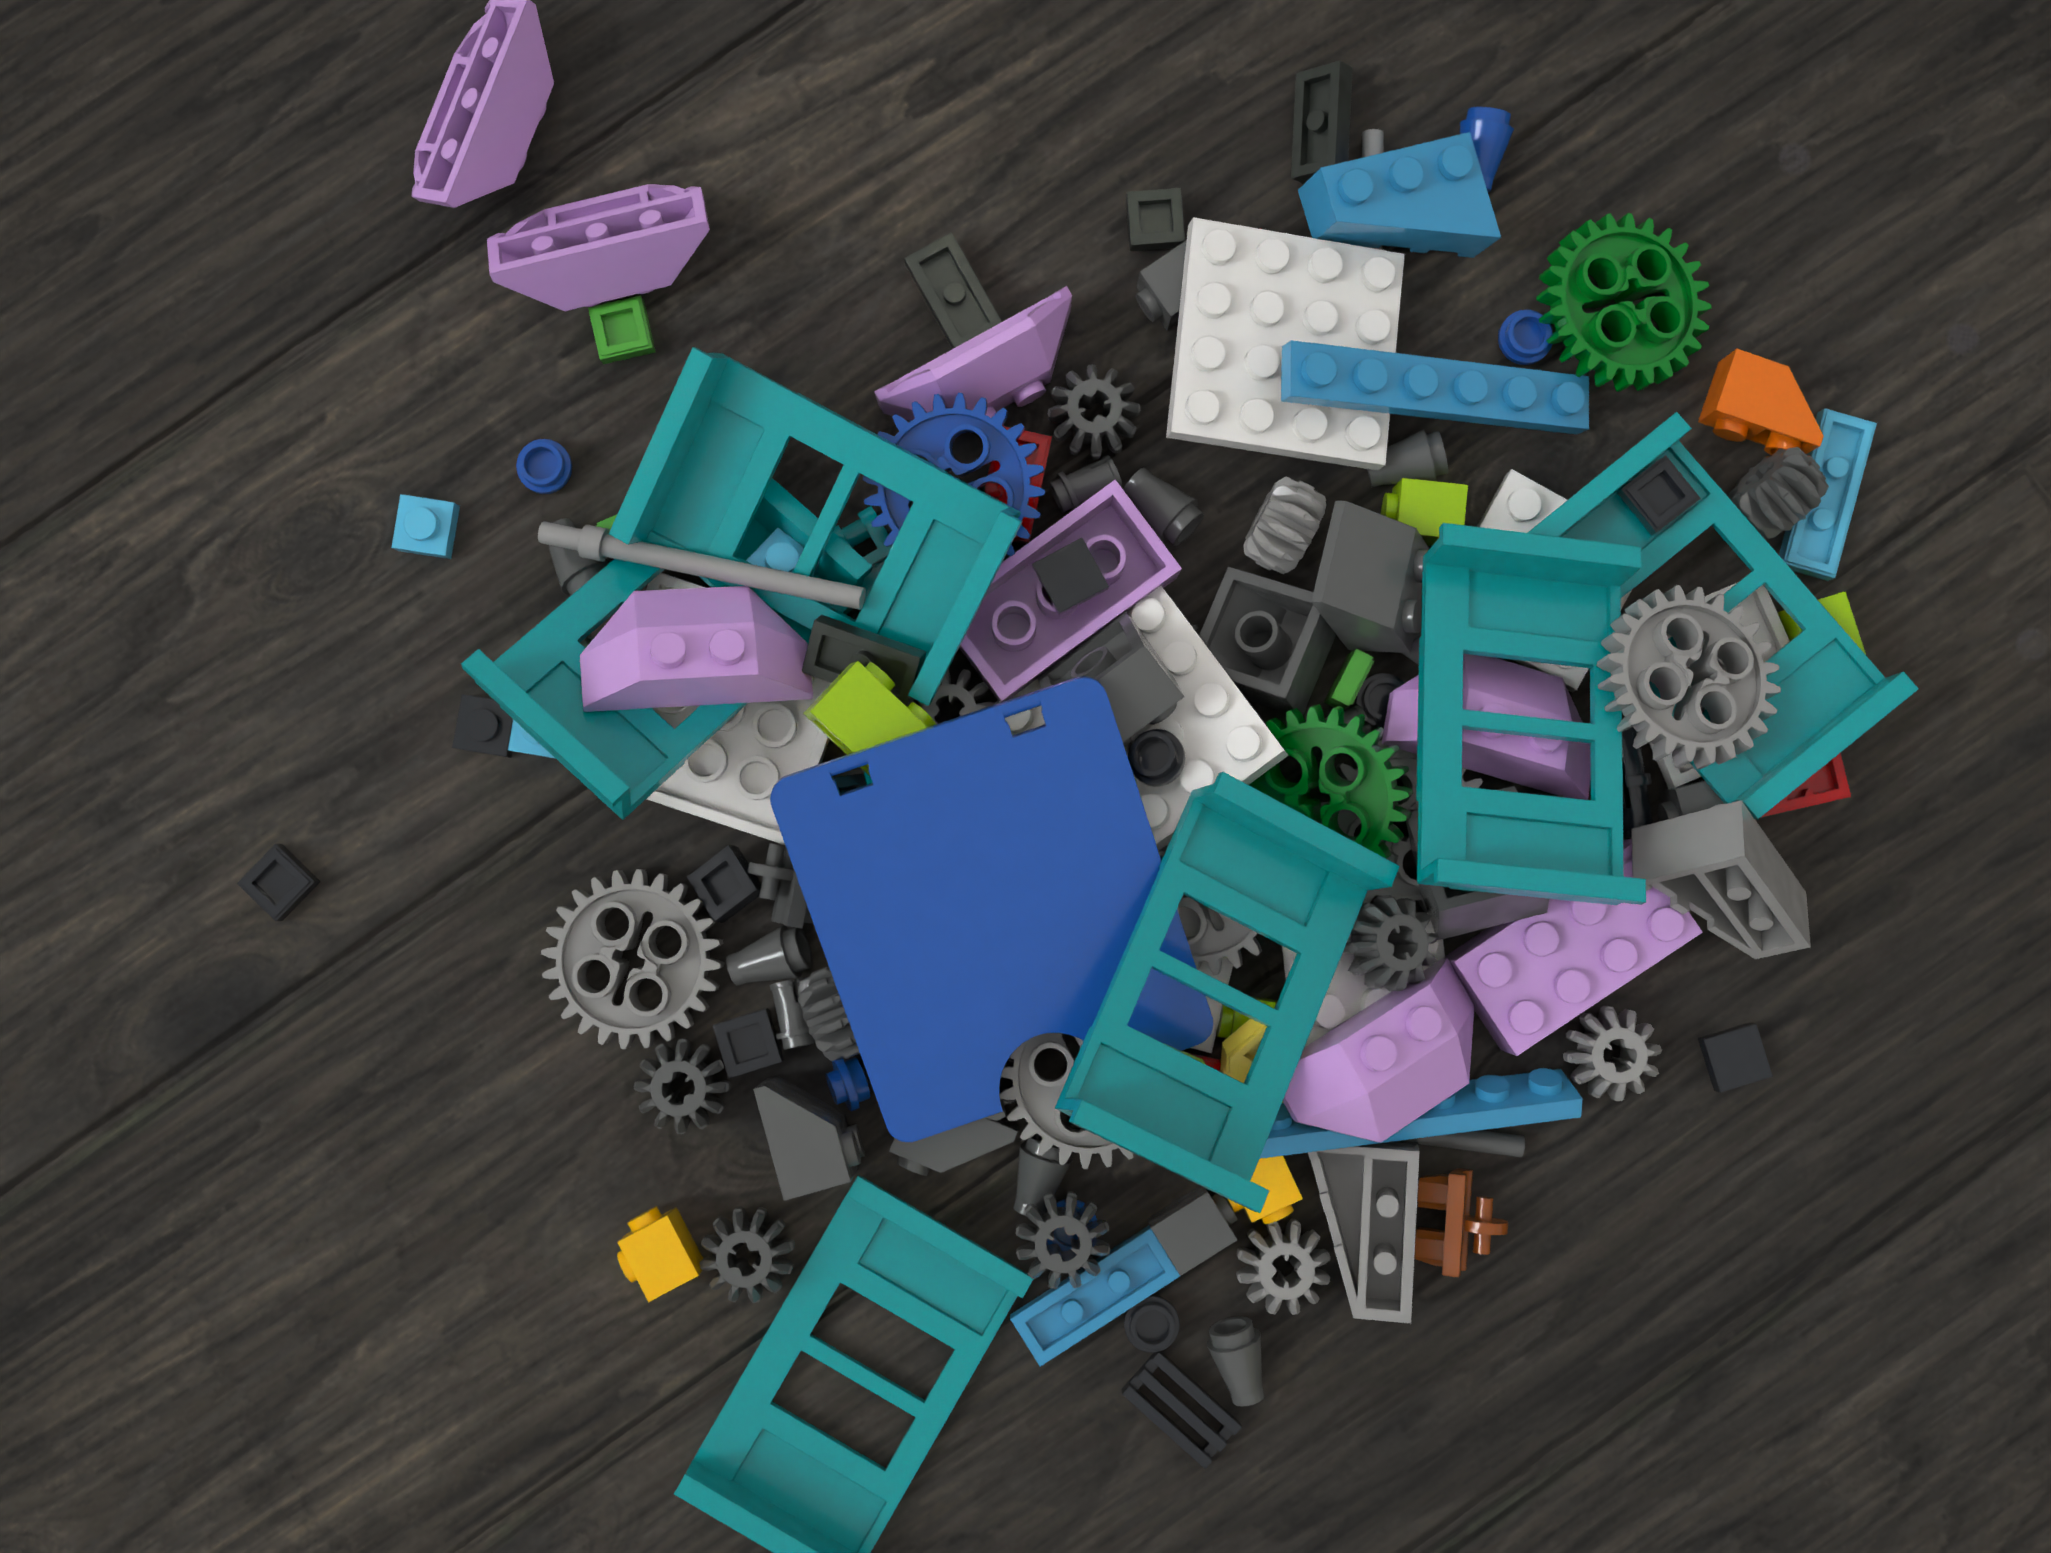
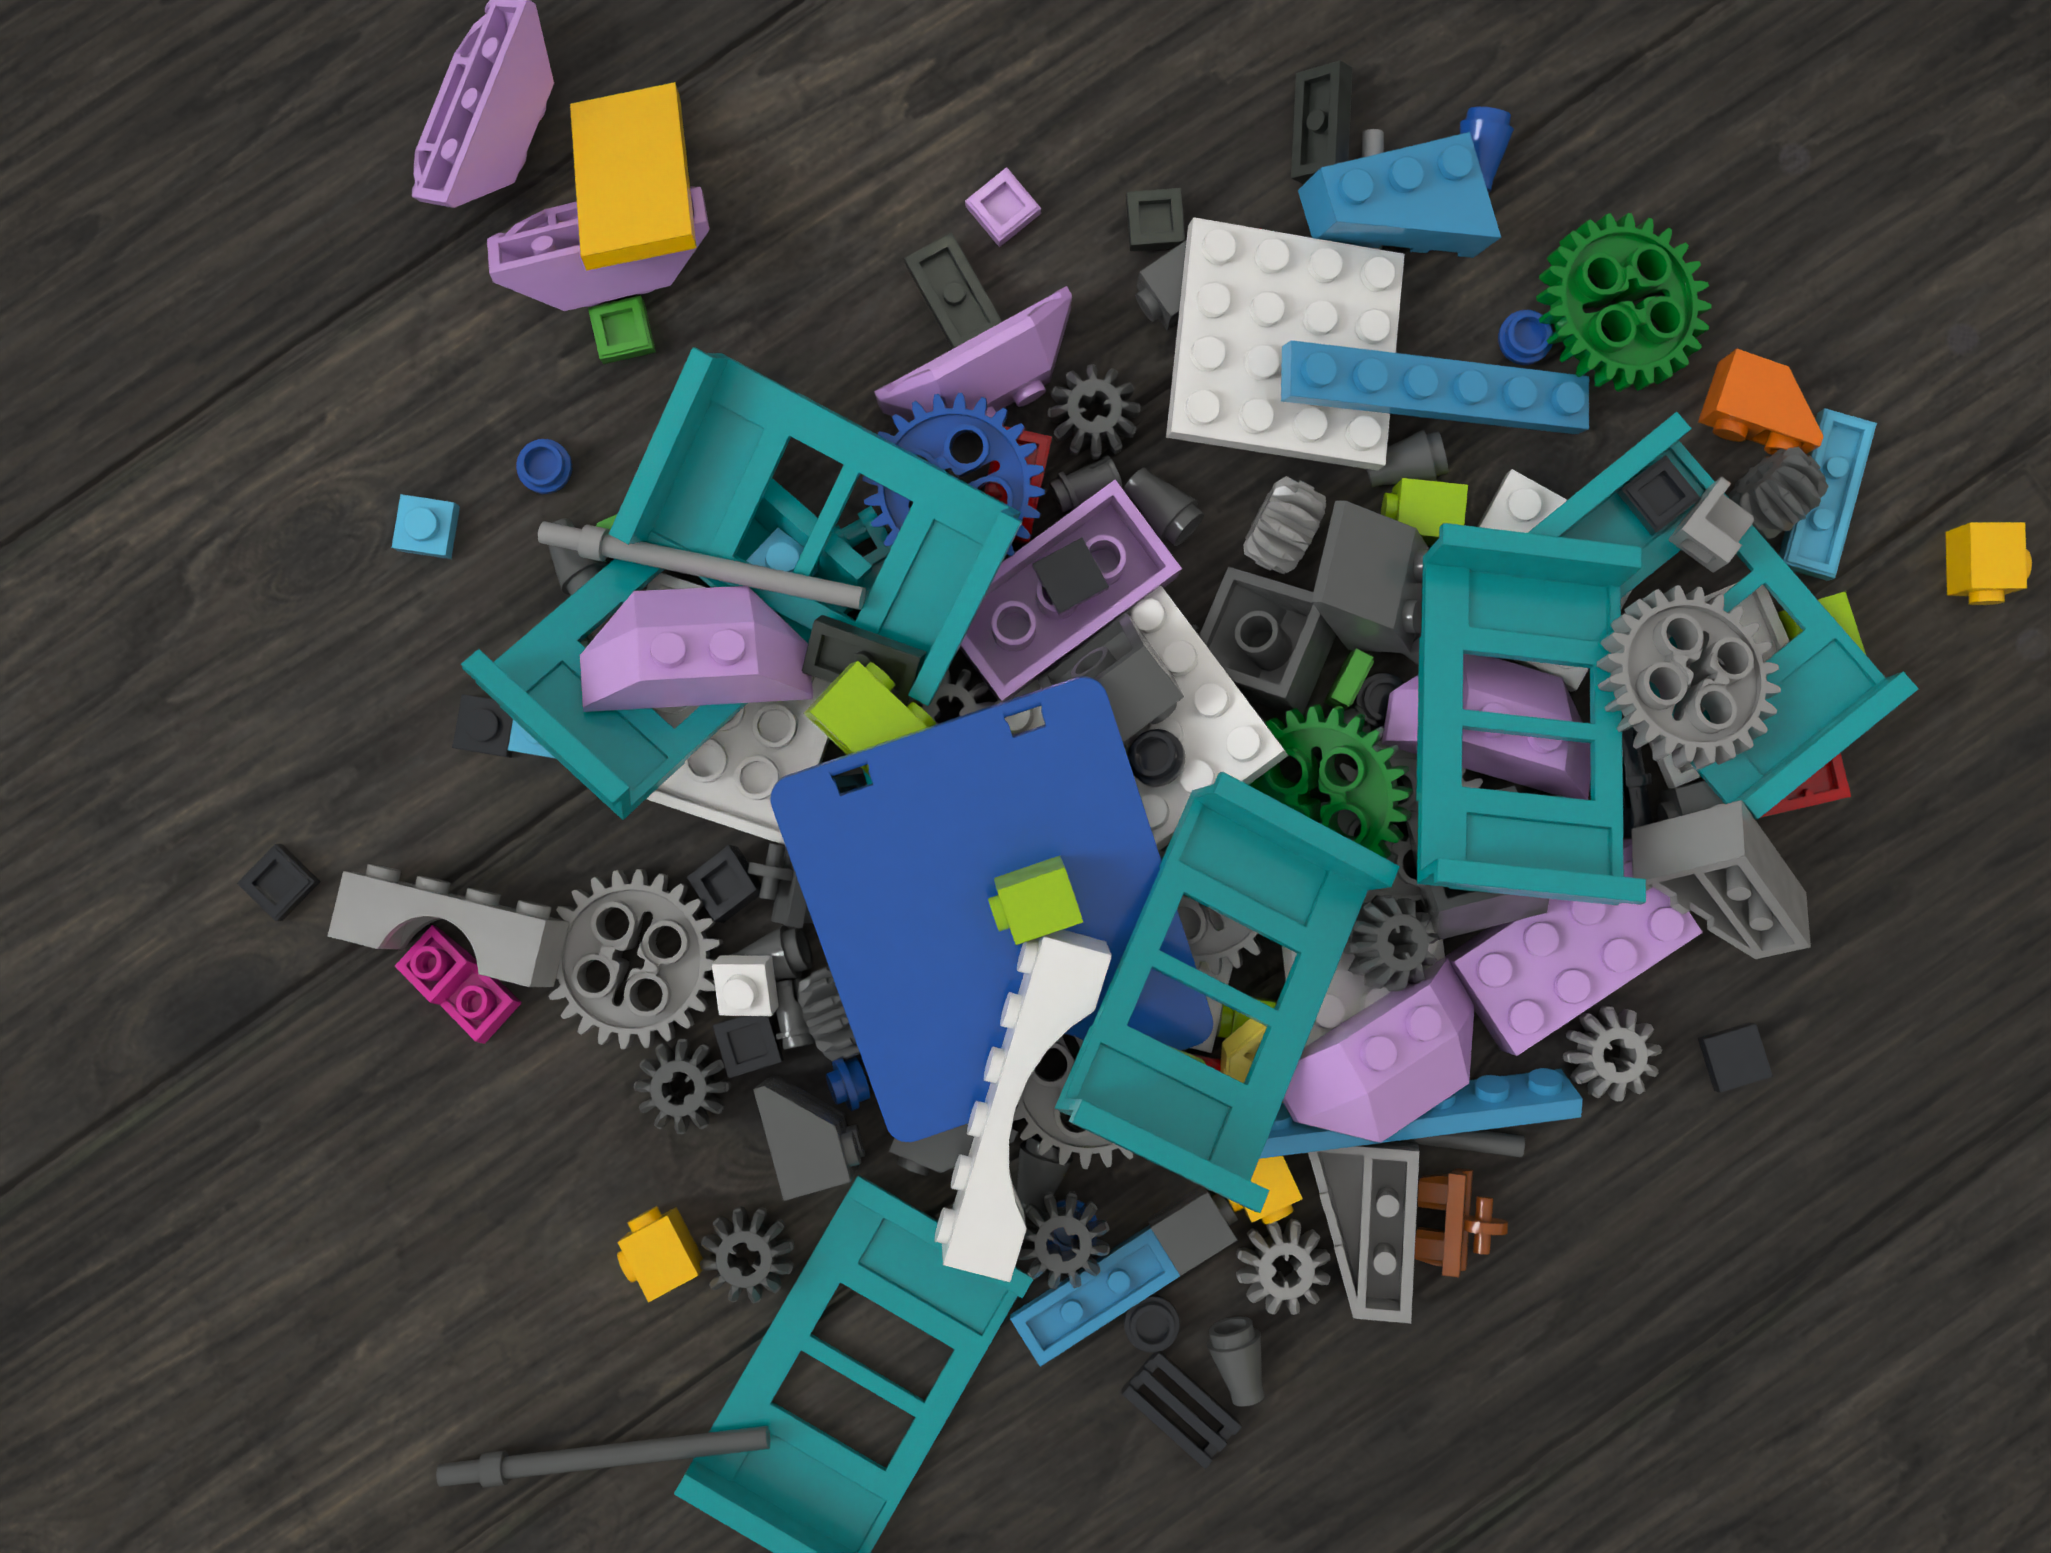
none -> light grey arch [328,864,569,987]
none -> dark pink slope [395,925,522,1044]
none -> dark grey bar [436,1426,771,1488]
none -> yellow tile [570,82,697,271]
none -> white plate [712,955,779,1016]
none -> white arch [935,929,1112,1282]
none -> lavender tile [965,167,1041,247]
none -> lime brick [988,855,1083,945]
none -> light grey panel [1668,477,1754,573]
none -> yellow brick [1946,522,2032,605]

